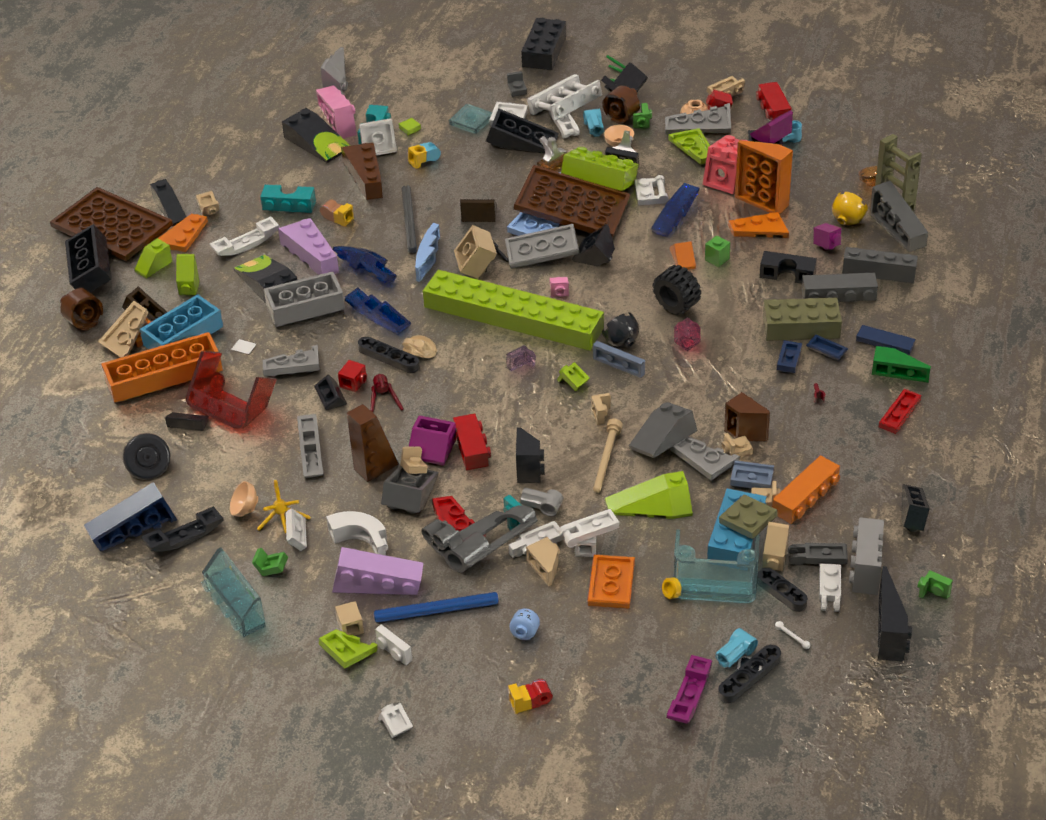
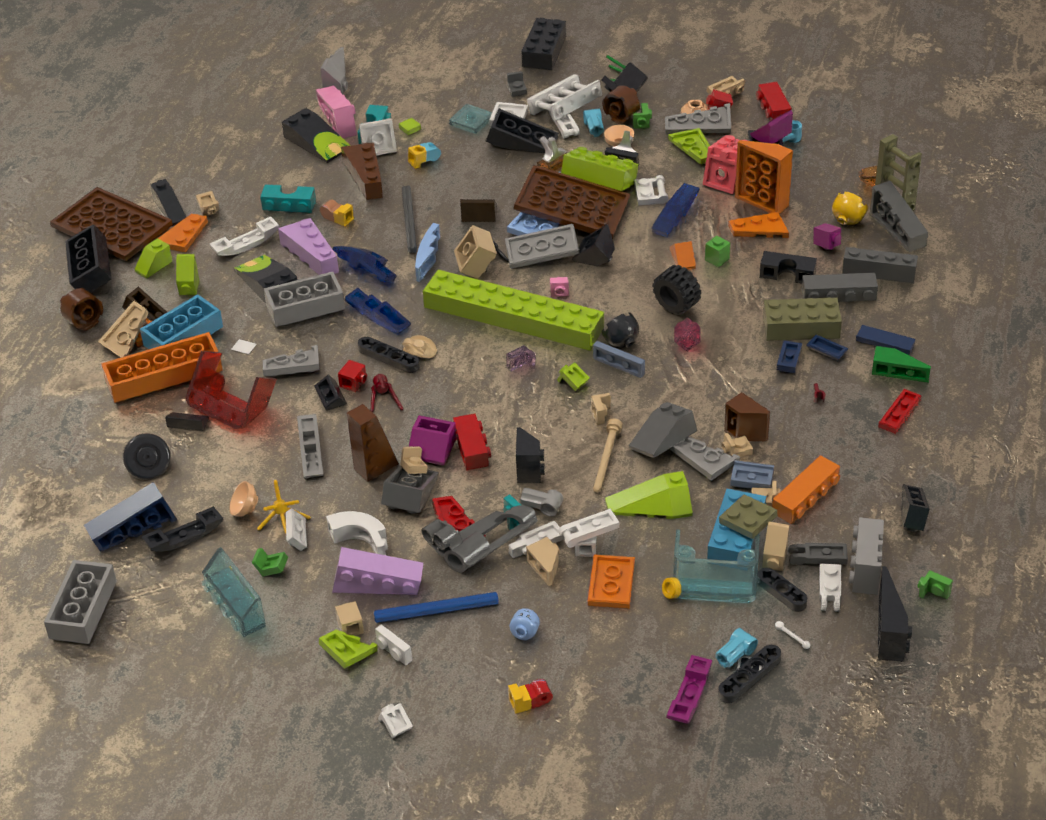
none -> light grey brick [44,560,117,644]

